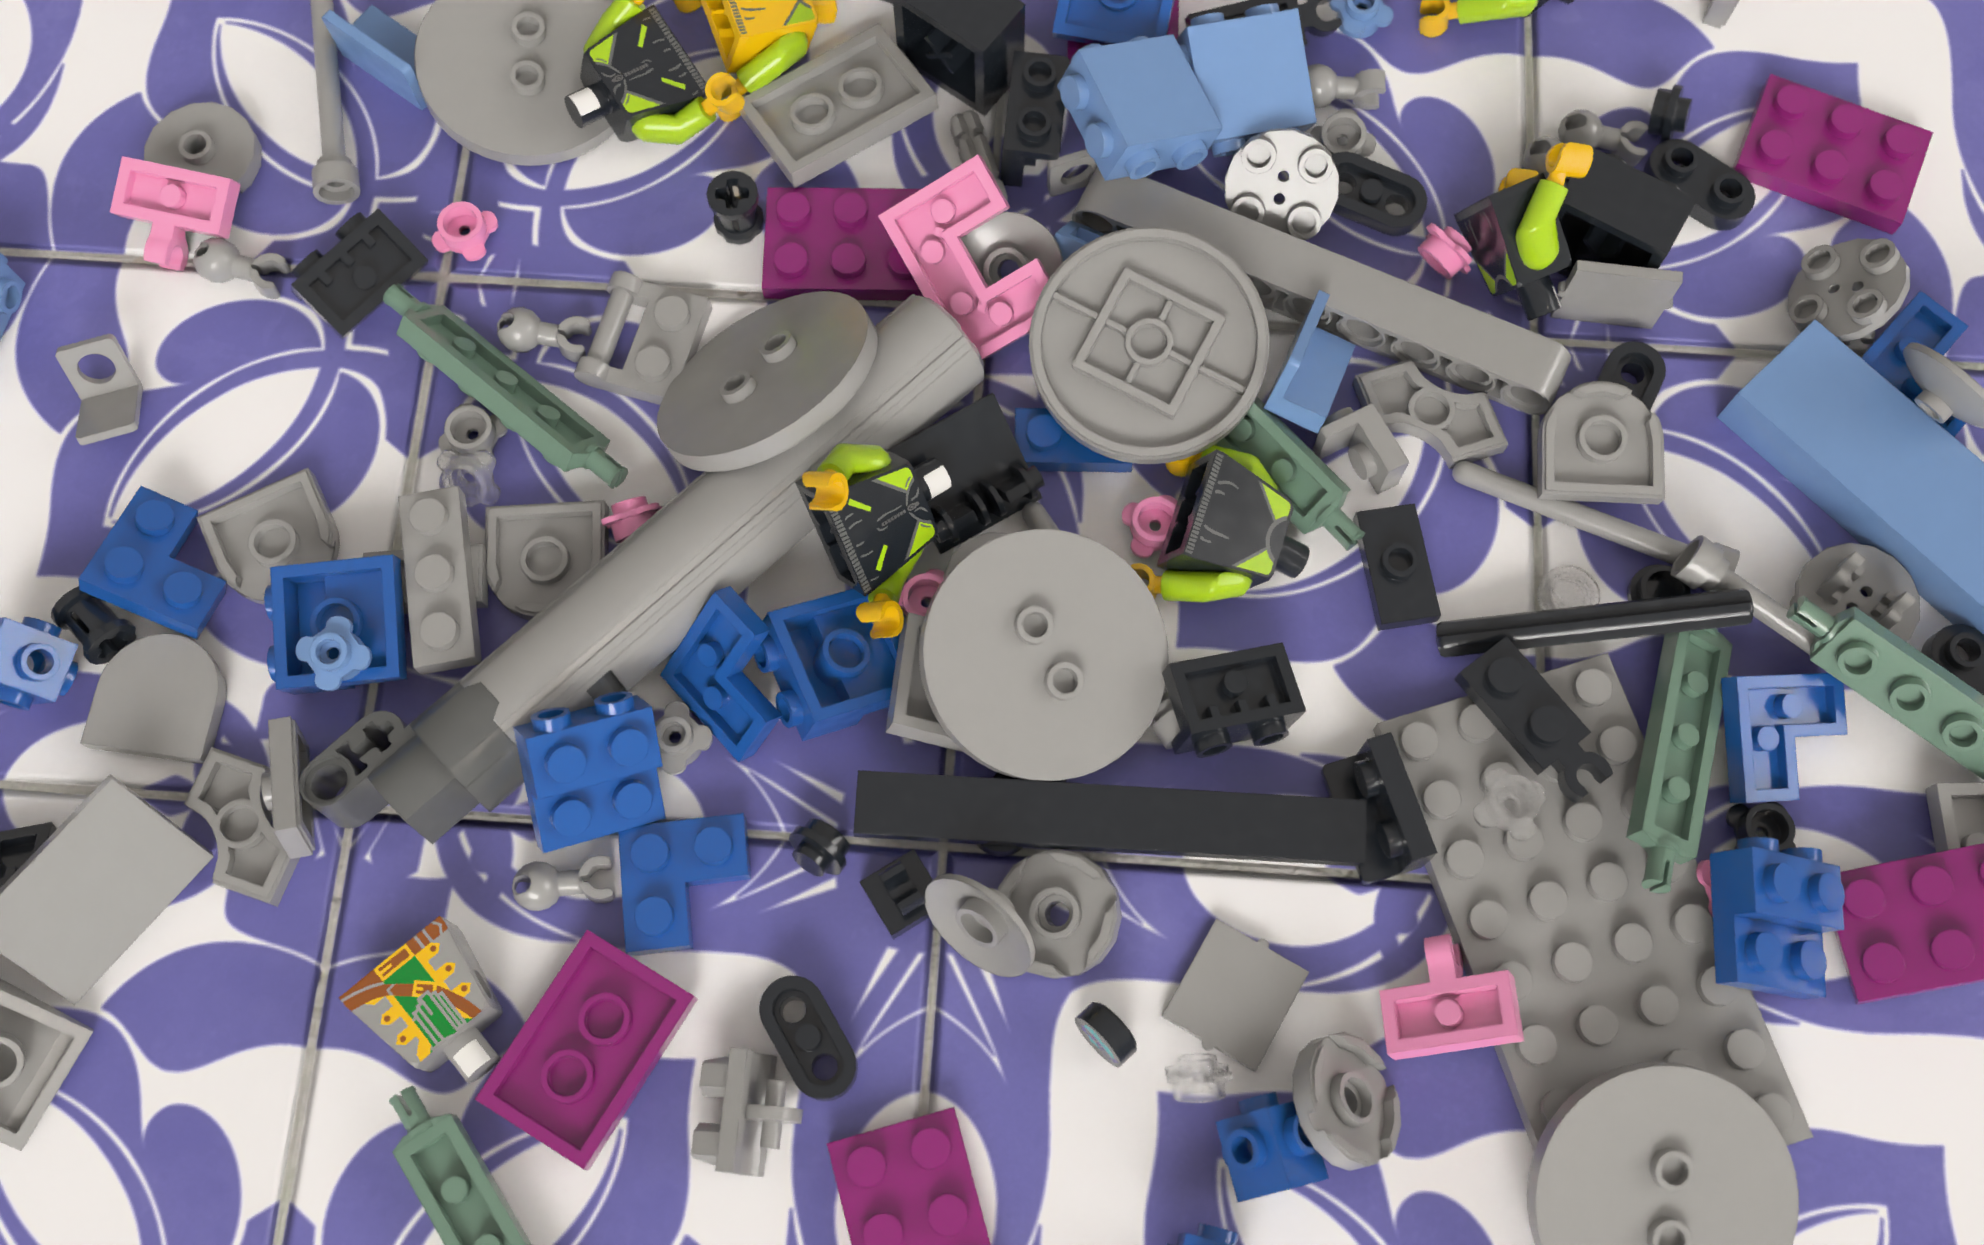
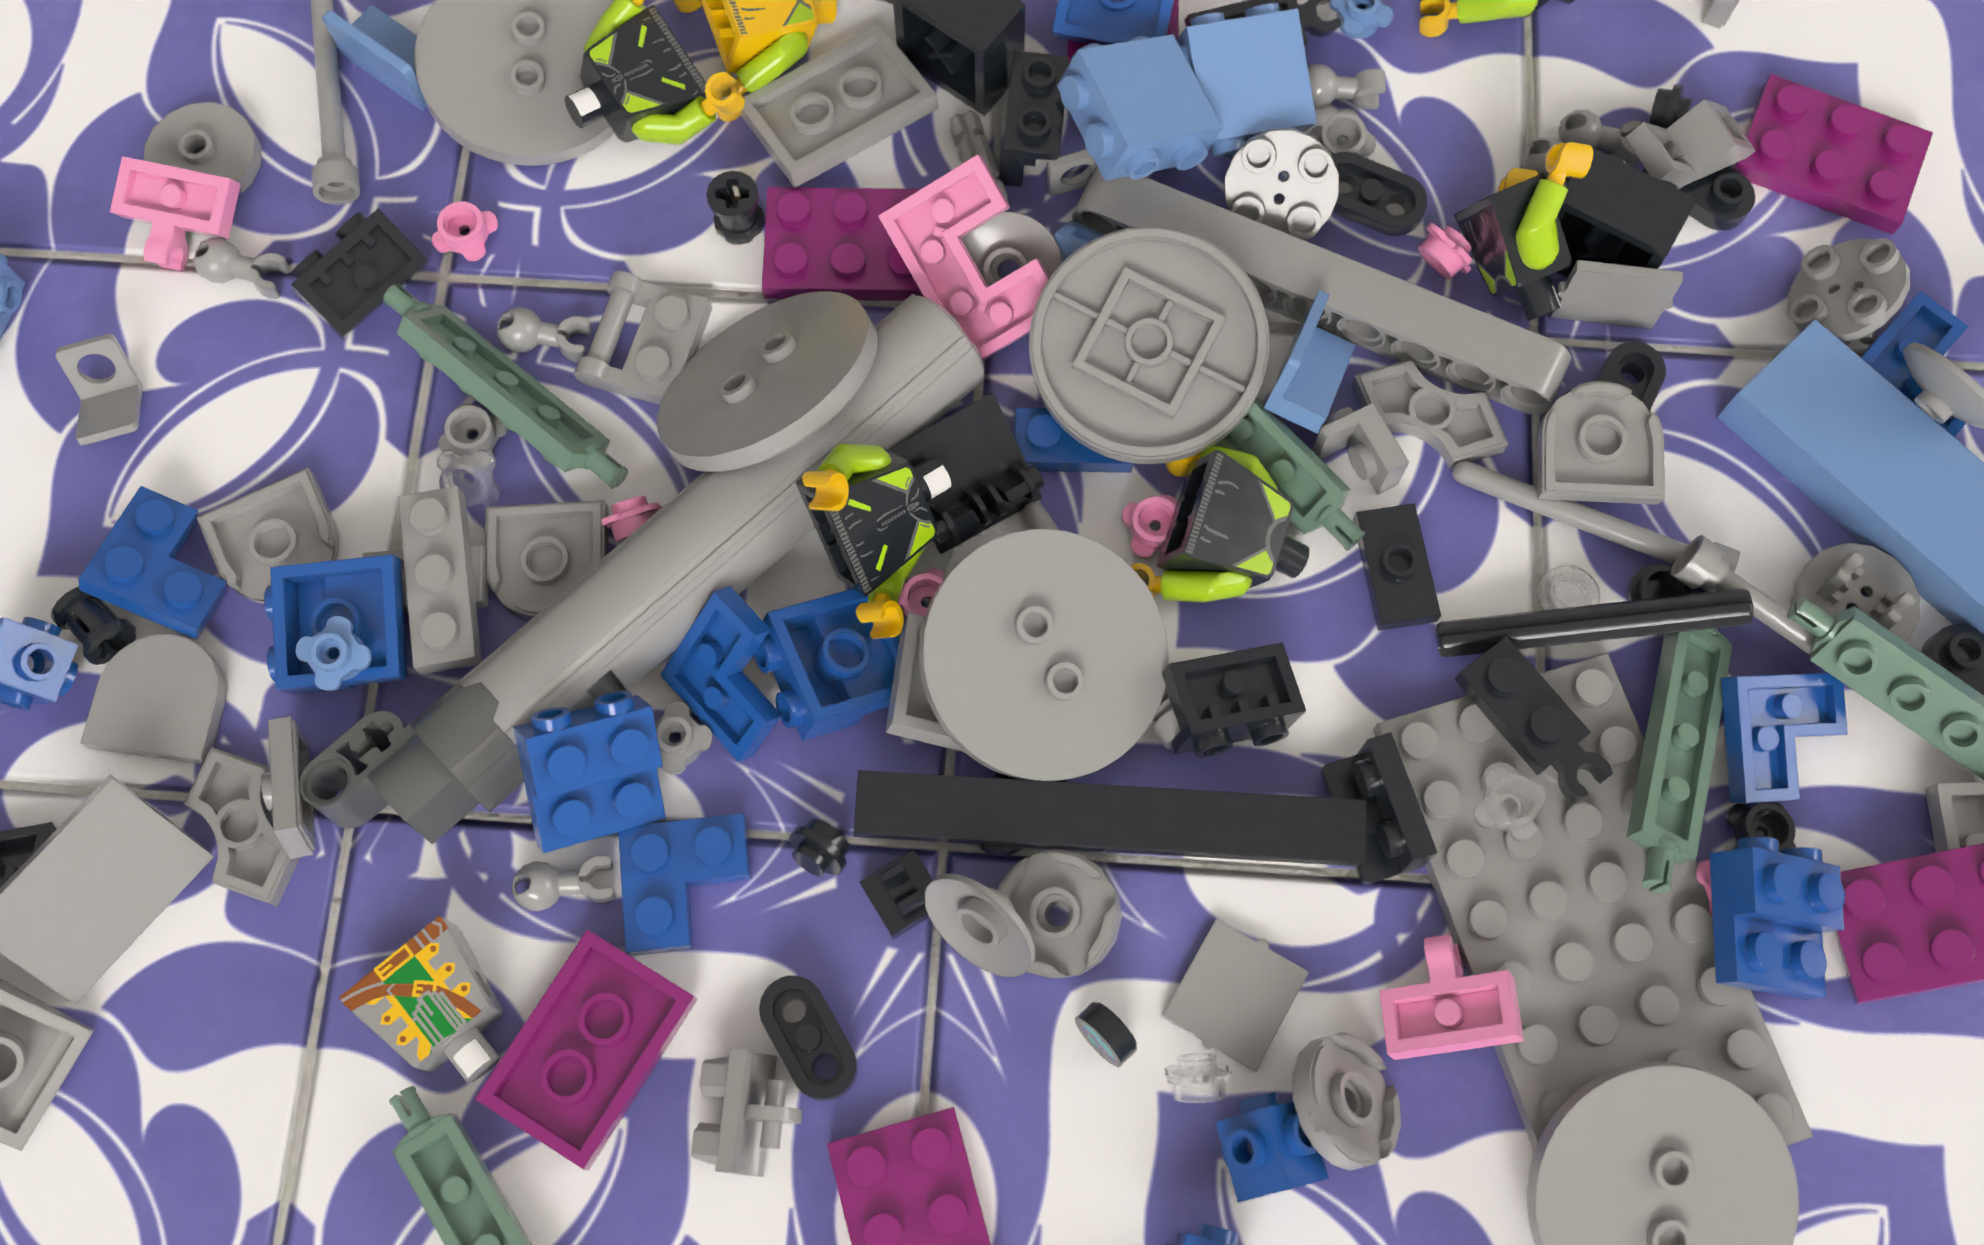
none -> light grey slope [1625,99,1755,188]

